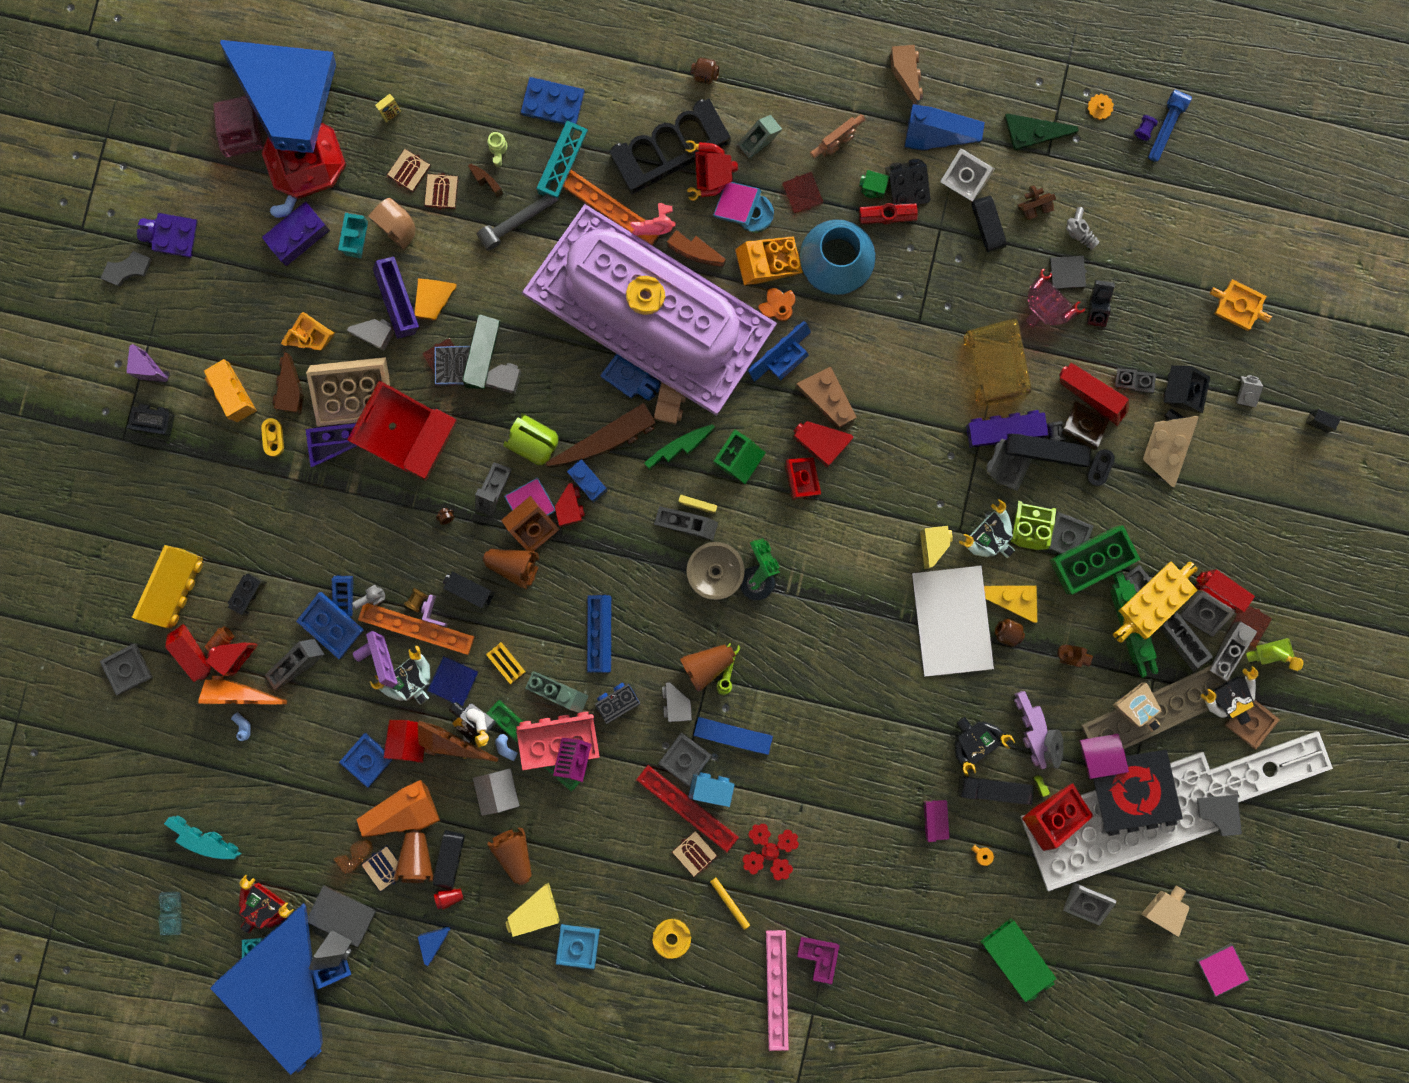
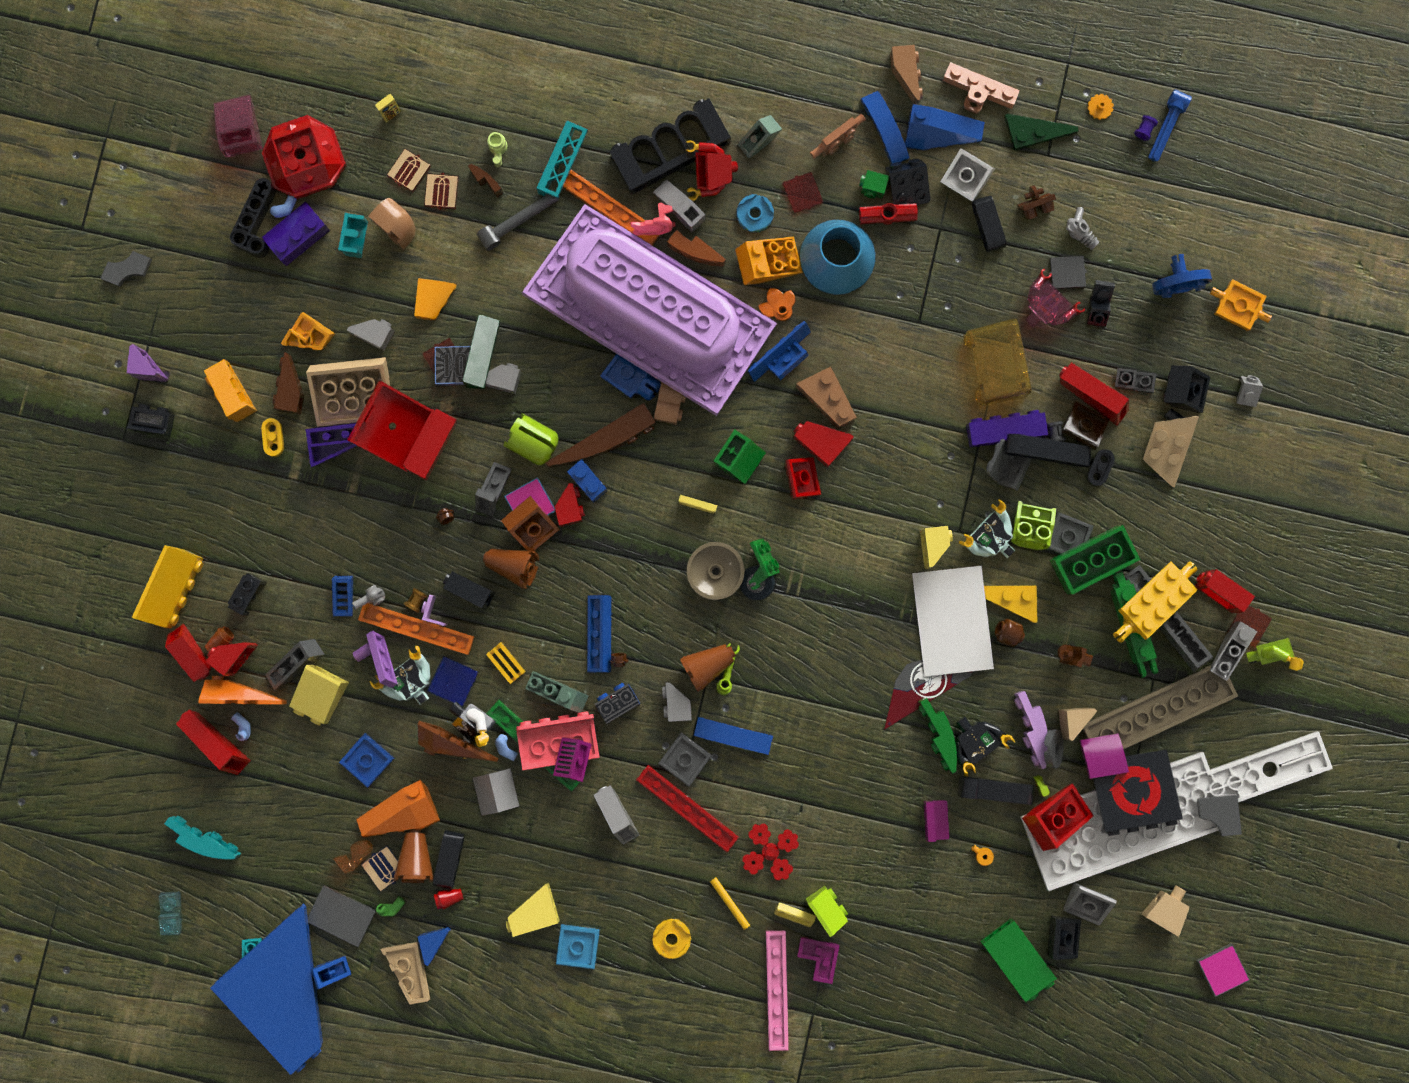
dark grey tile [100,643,153,695] -> none
dark purple plate [137,213,198,258] -> none
blue slope [220,40,336,153] -> none
torso [239,875,294,933] -> none
blue plate [296,592,364,659] -> none
dark grey slope [309,930,352,970] -> none
dark purple brick [373,257,419,339] -> none
red slope [384,720,425,763] -> none
dark orange cone [487,828,532,885] -> none
blue plate [521,77,585,125] -> none
yellow tile [626,276,665,315] -> none
green slope [644,424,715,471] -> none
dark grey slope [654,506,718,541] -> none
piece [672,830,718,877] -> none
dark azure brick [689,772,735,807] -> none
reddish brown head [691,57,719,85] -> none
dark pink tile [713,182,761,226] -> none
tan torso [1113,683,1161,732] -> none
light grey slope [1180,590,1235,637] -> none
torso [1200,666,1258,725] -> none
medium nougat tile [1224,700,1280,750] -> none
black piece [1306,409,1341,433] -> none
none -> red slope [176,710,251,775]
none -> black beam [230,178,276,258]
none -> light yellow slope [289,665,349,726]
none -> bright green arm [376,896,406,917]
none -> tan wing [380,941,431,1004]
none -> light grey slope [594,785,640,845]
none -> reddish brown plate [610,653,629,667]
none -> light grey slope [653,179,705,233]
none -> light yellow tile [774,903,816,927]
none -> lime slope [806,886,848,937]
none -> blue slope [861,91,910,164]
none -> sticker [884,660,972,730]
none -> green slope [918,697,957,774]
none -> plate [943,62,1020,114]
none -> black slope [1047,916,1081,960]
none -> tan slope [1059,708,1097,741]
none -> blue piece [1152,254,1212,298]

